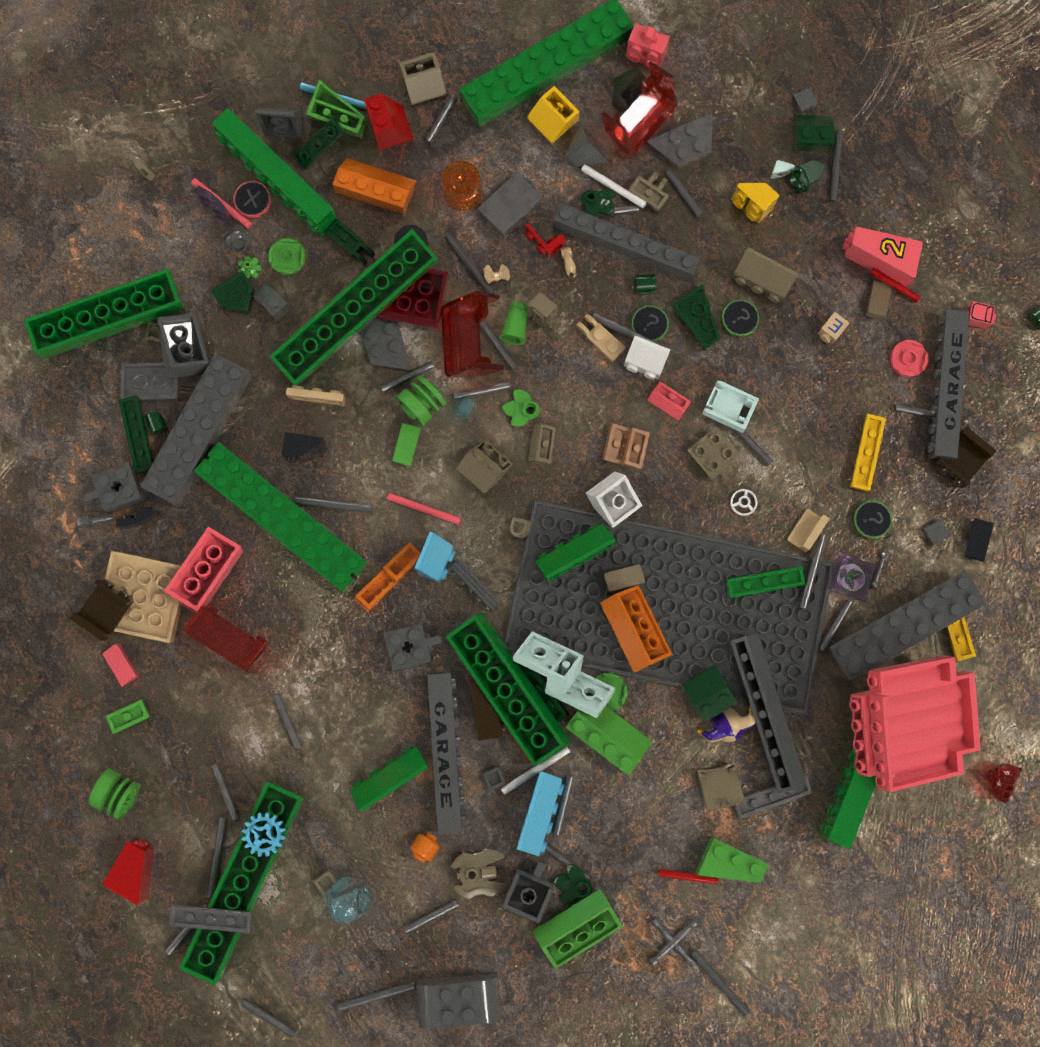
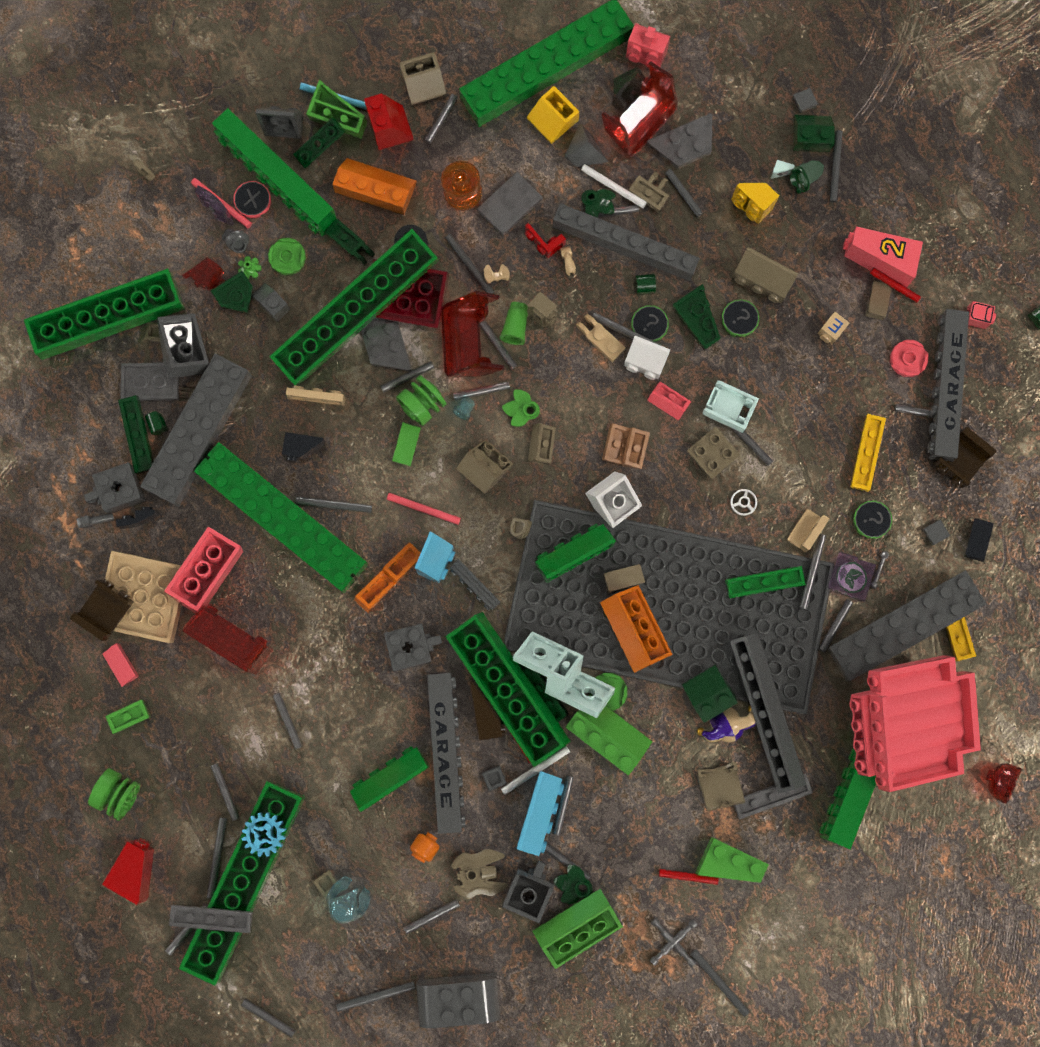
none -> clear red piece [182,257,225,291]

